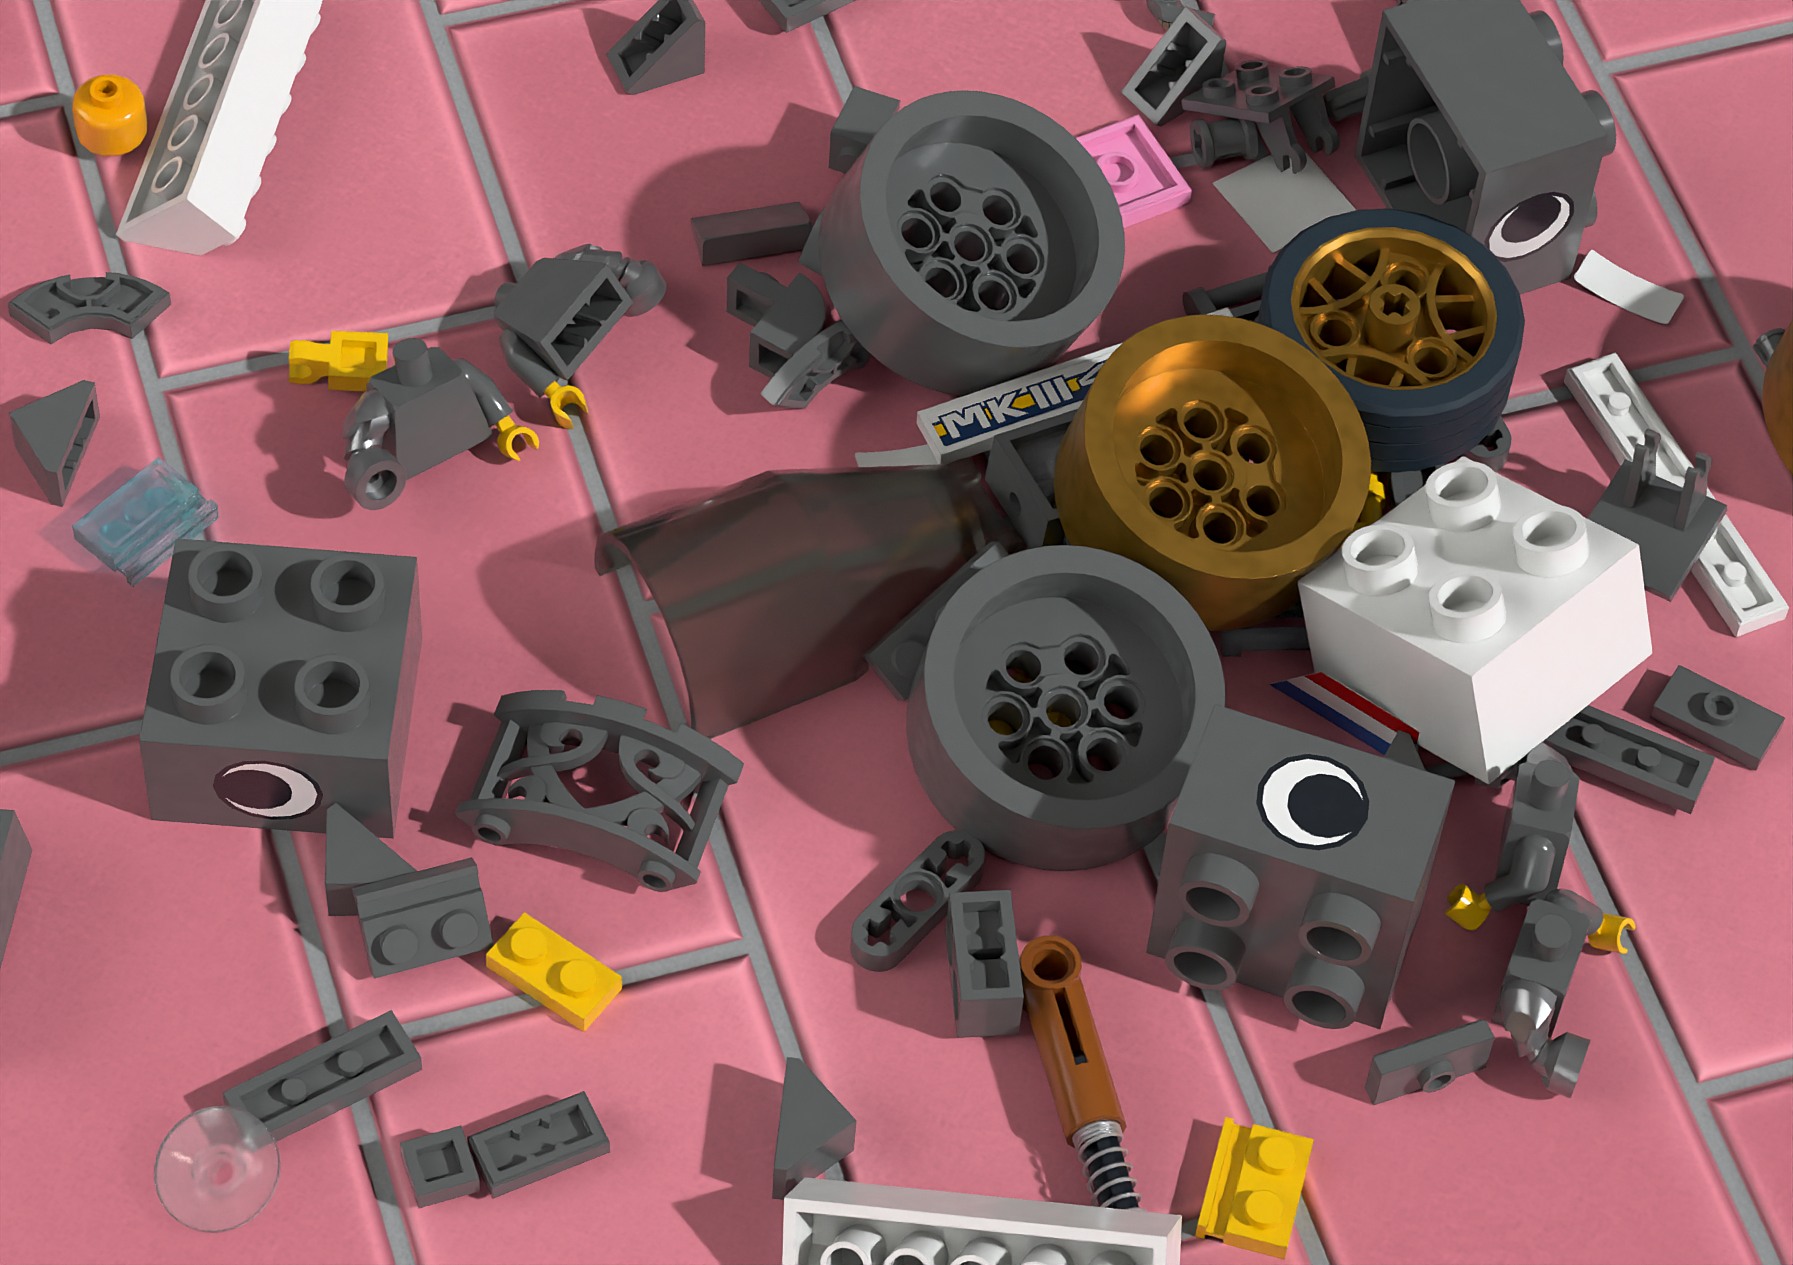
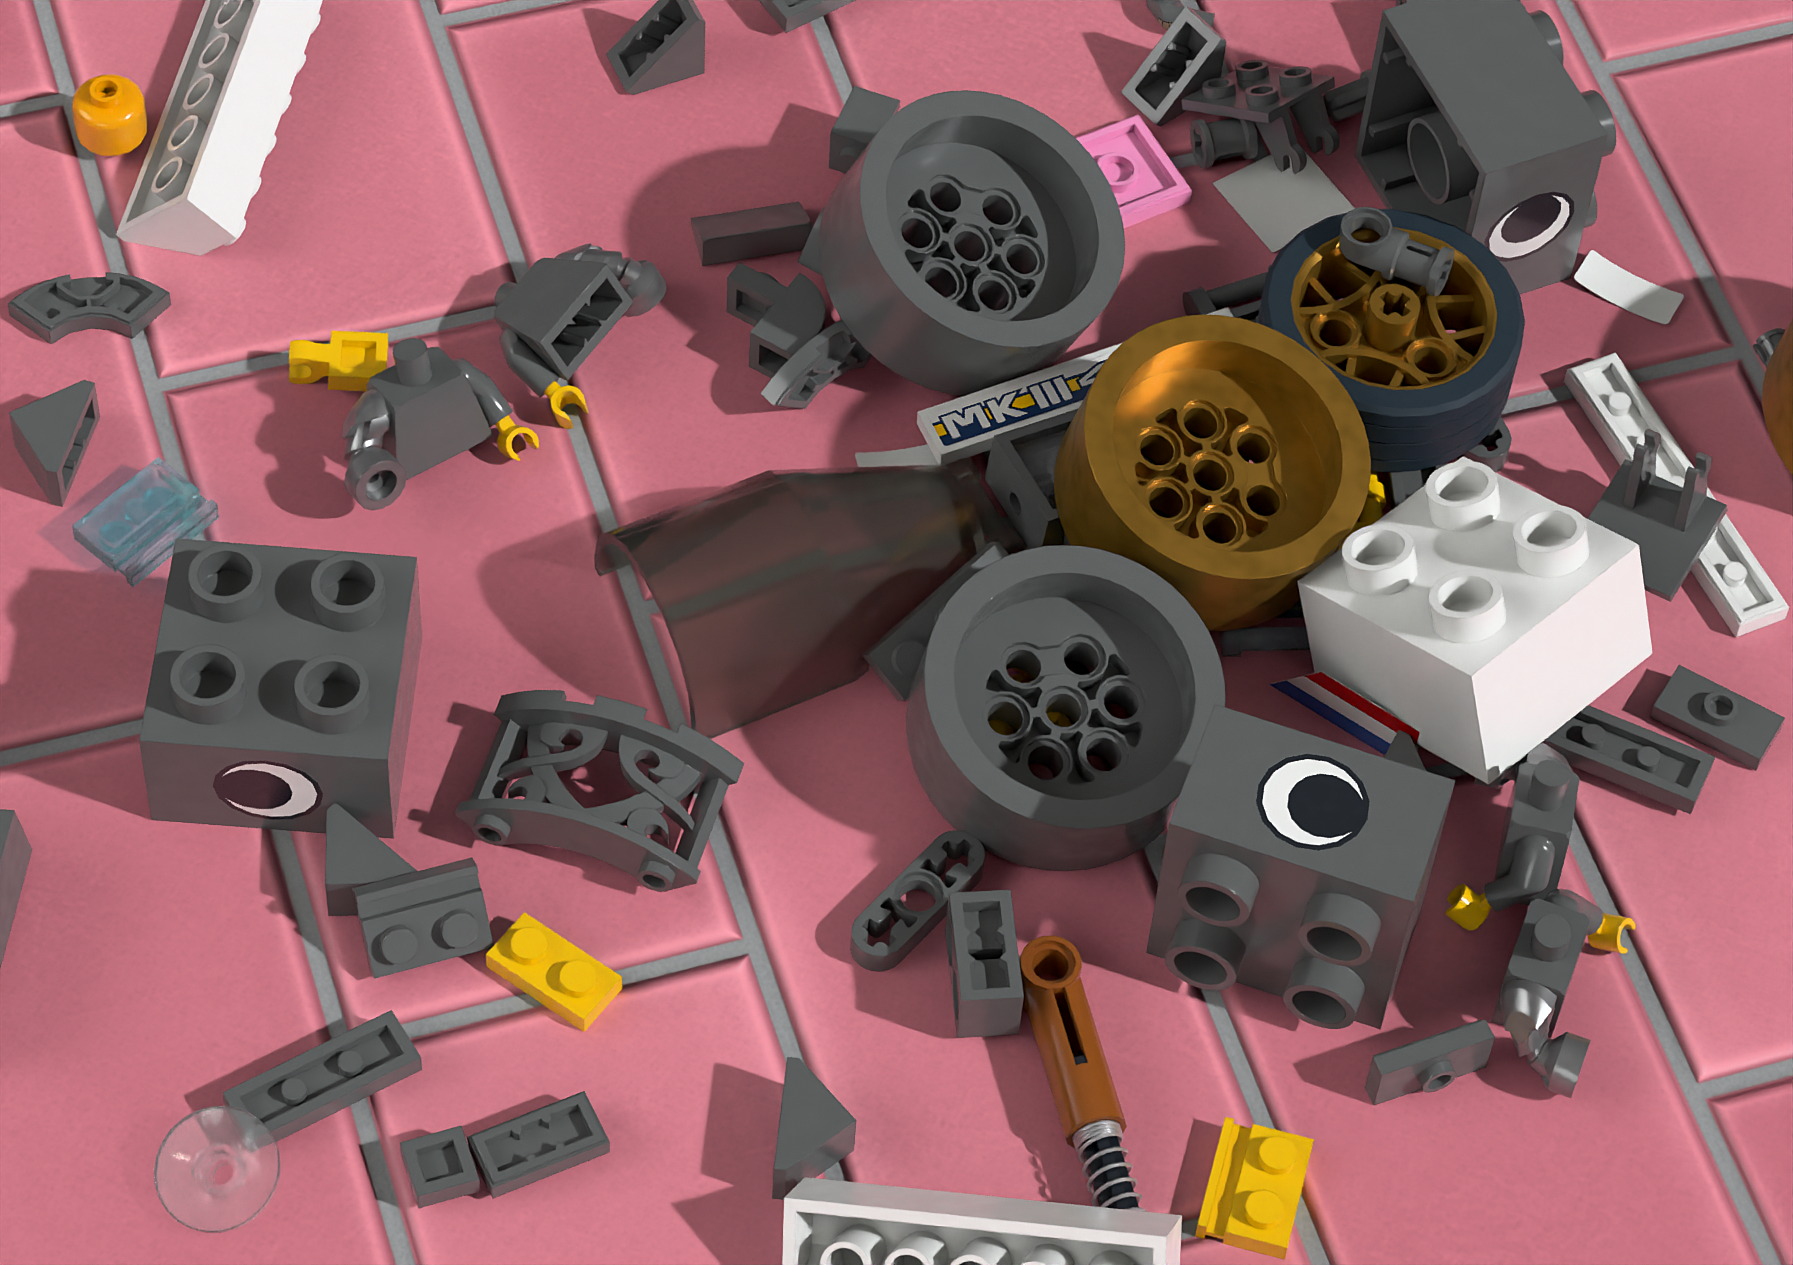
none -> dark grey connector [1339,207,1454,296]

